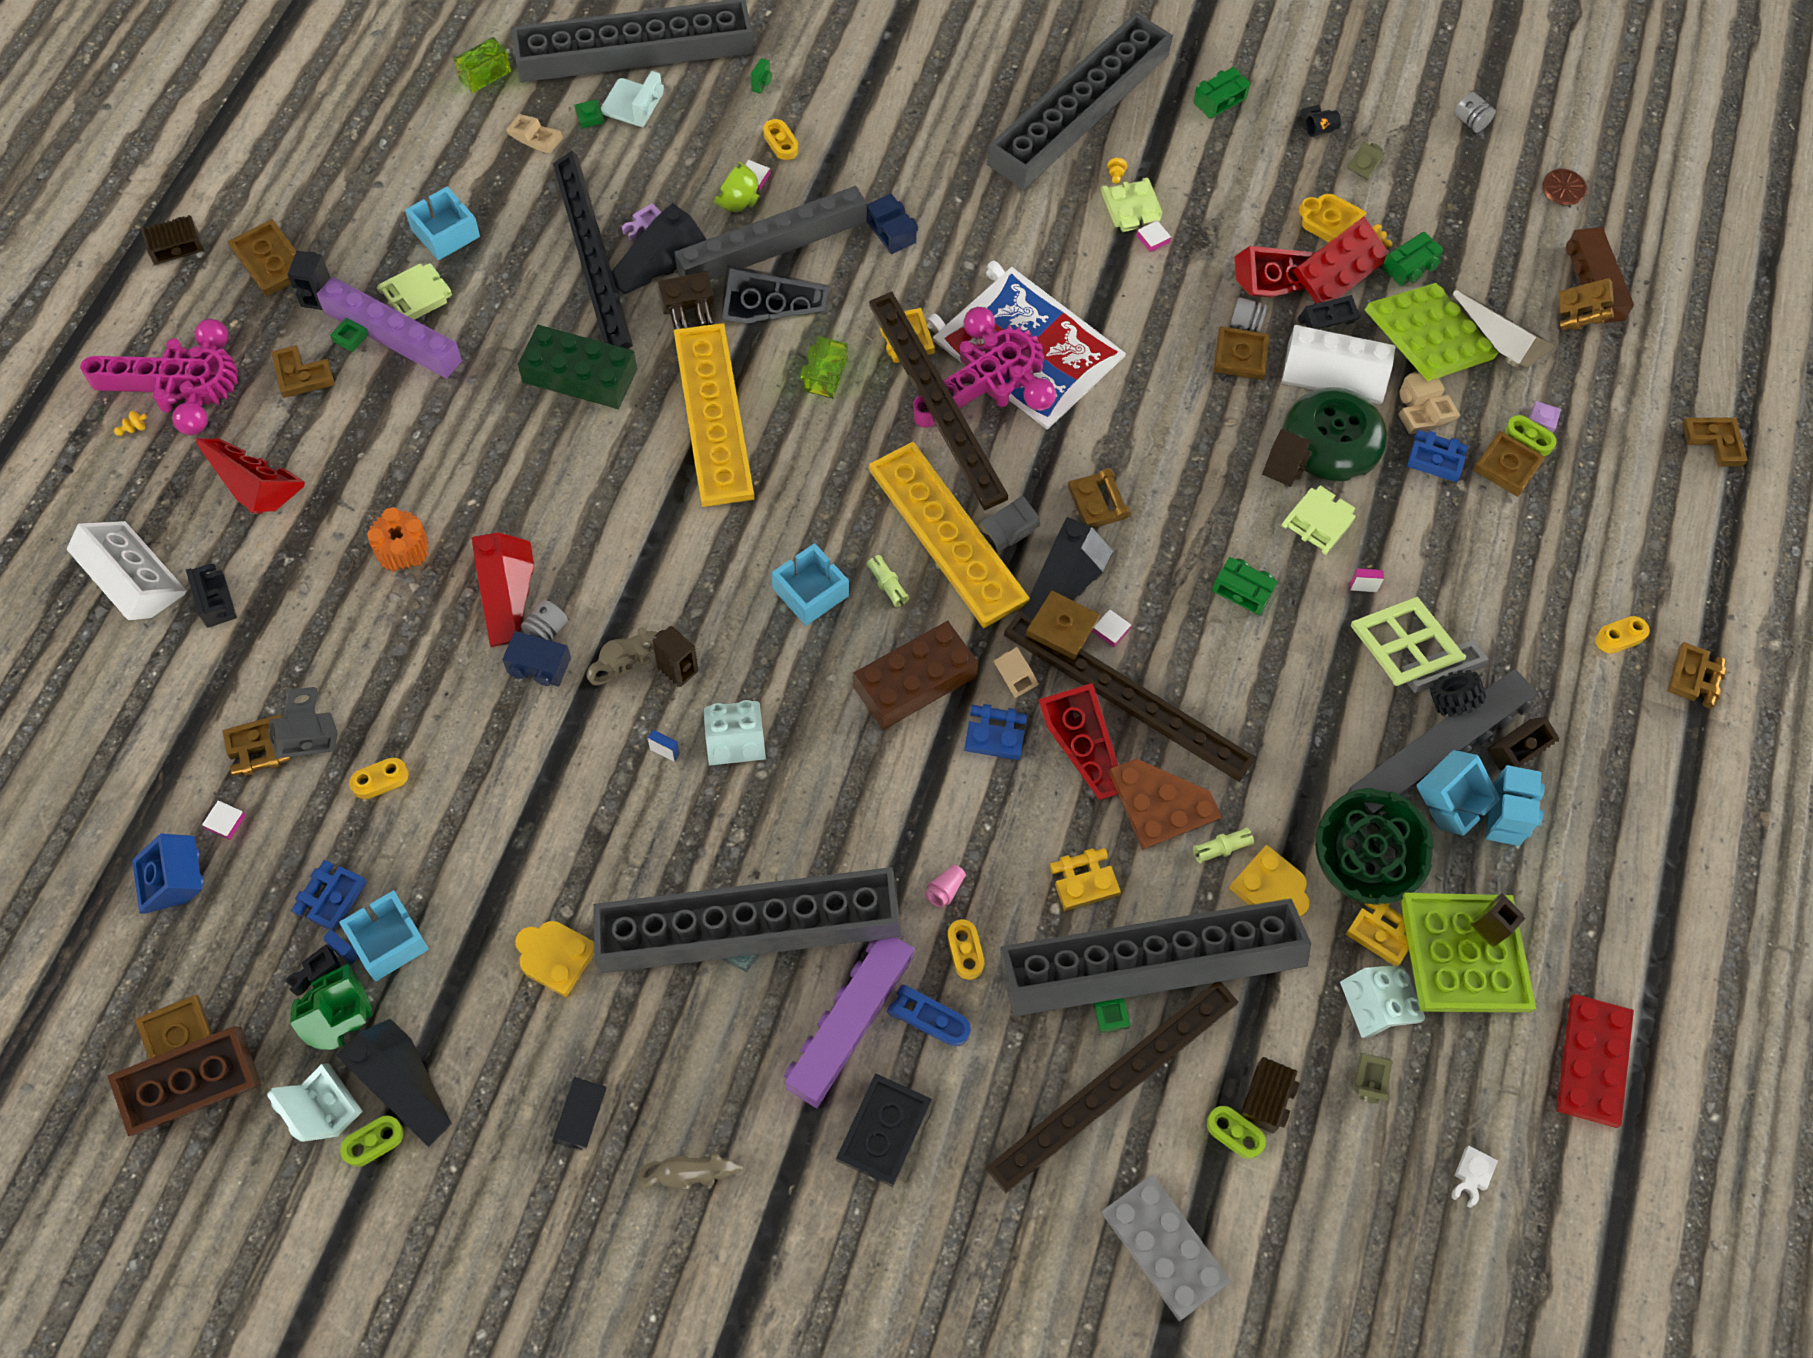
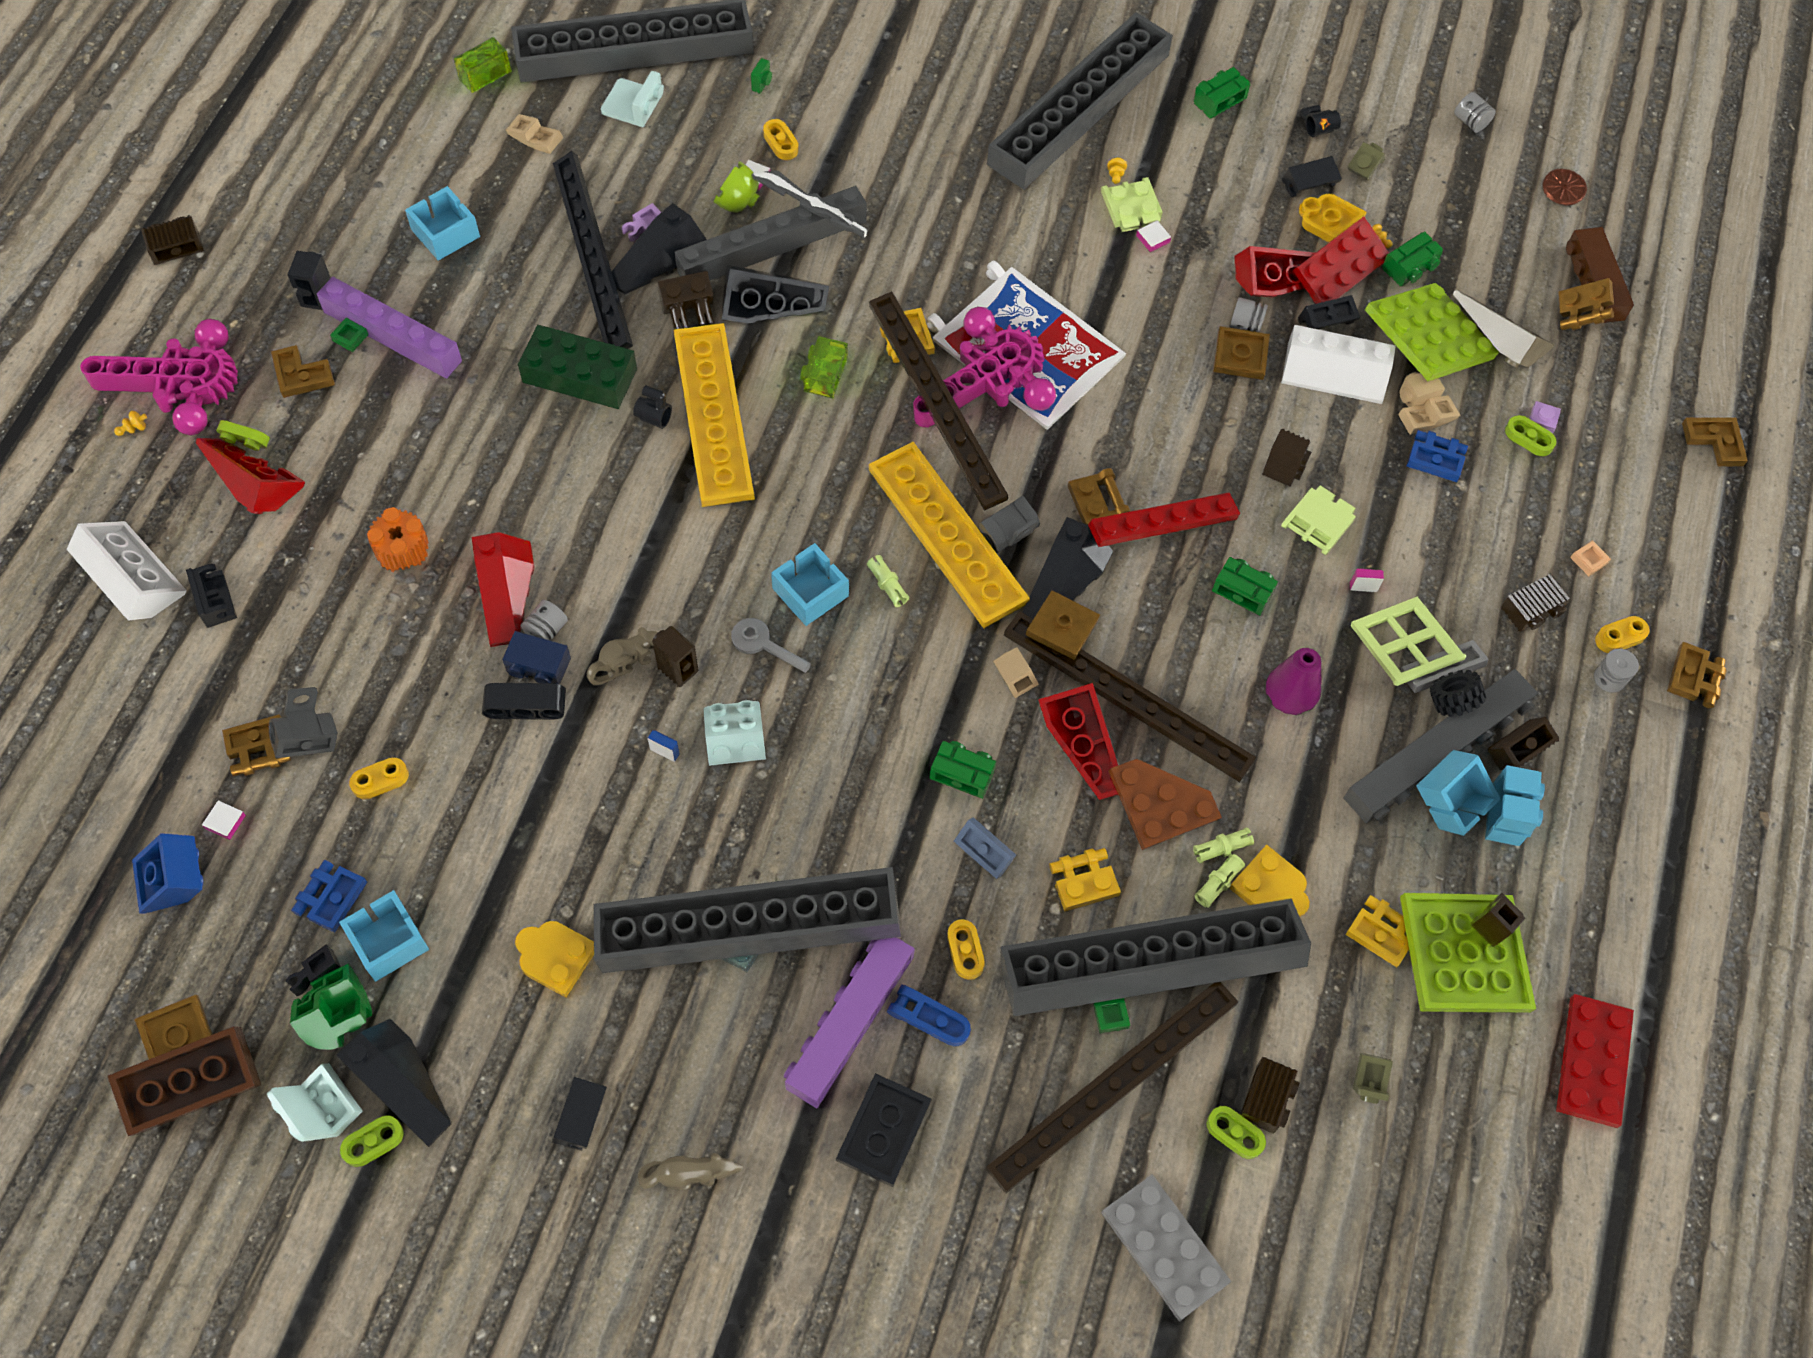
pearl gold plate [227,219,296,297] -> none
blue tile [323,929,359,964] -> none
yellowish green plate [377,263,452,320] -> none
green plate [574,99,604,129] -> none
reddish brown brick [853,620,979,730] -> none
dark blue brick [867,193,918,254] -> none
bright pink cone [925,865,966,908] -> none
blue plate [964,704,1027,760] -> none
white tile [1092,609,1131,647] -> none
dark green brick [1282,387,1387,481] -> none
dark green brick [1315,788,1434,905] -> none
light aqua bracket [1340,965,1425,1038] -> none
white plate [1452,1146,1498,1208] -> none
pearl gold plate [1473,431,1545,497] -> none
none -> lime plate [216,420,270,451]
none -> black beam [481,683,566,720]
none -> black piece [633,385,672,429]
none -> light grey piece [731,618,811,673]
none -> dark grey sword [752,170,868,238]
none -> green brick [930,741,996,799]
none -> sand blue plate [954,817,1016,879]
none -> red plate [1088,492,1241,547]
none -> yellowish green pin [1194,854,1245,908]
none -> magenta cone [1265,648,1321,715]
none -> black hinge [1282,156,1342,197]
none -> dark brown brick [1501,574,1571,632]
none -> light nougat tile [1570,540,1611,577]
none -> light grey piece [1594,649,1639,693]

